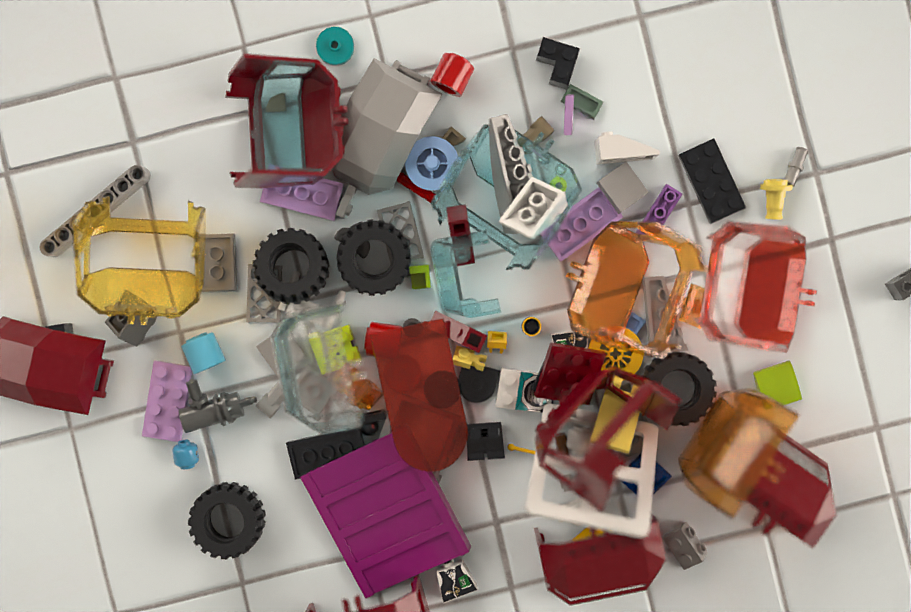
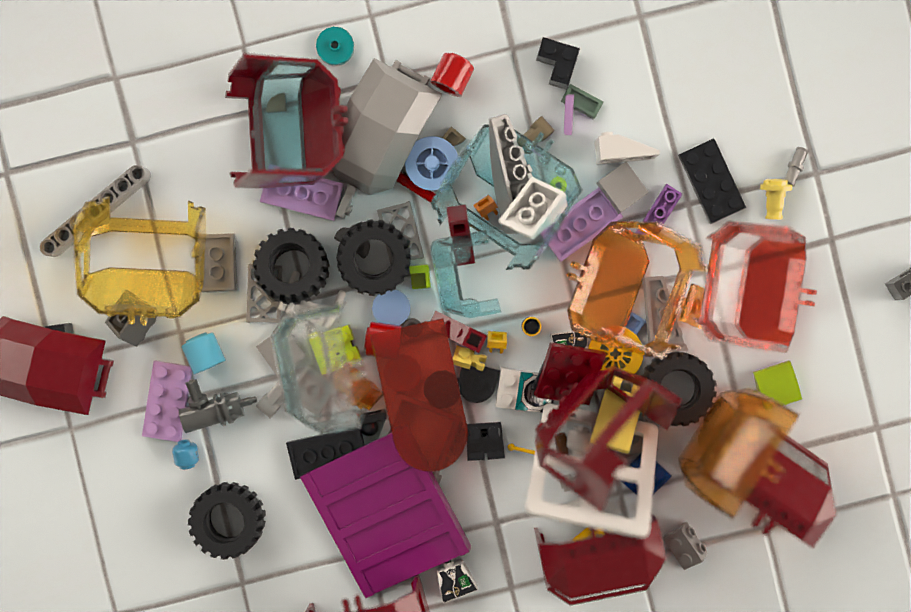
none -> light blue tile [372,290,411,326]
none -> orange tile [473,195,498,221]

